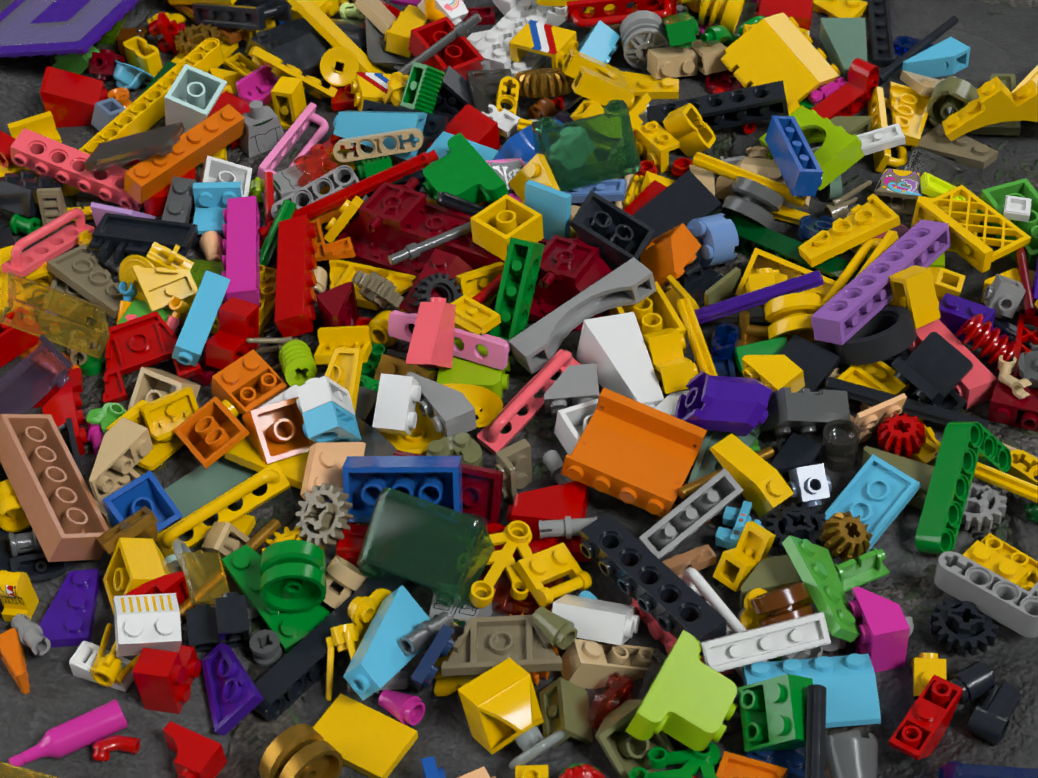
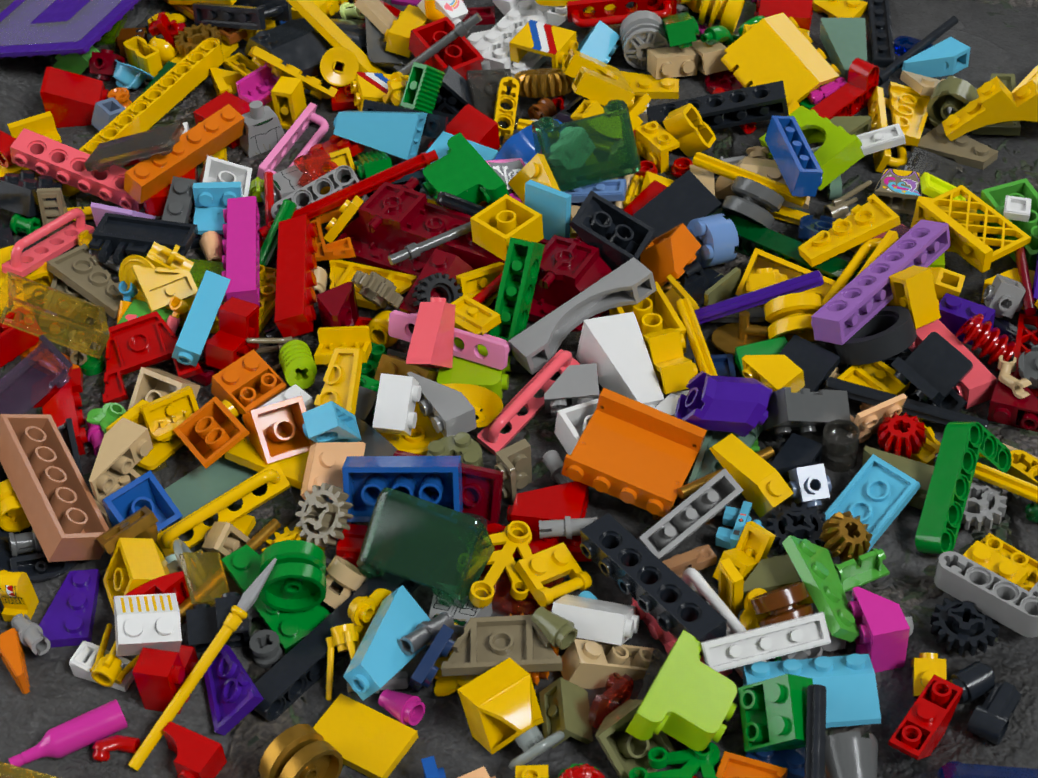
light aqua slope [165,64,227,135] -> none
white brick [296,375,355,415] -> none
tan beam [333,128,424,162] -> none
white plate [482,104,522,139] -> none
clear blue beam [711,323,740,360] -> none
none -> yellow piece [128,558,277,771]
none -> yellow hair [149,36,179,65]
none -> yellow tile [718,558,744,619]

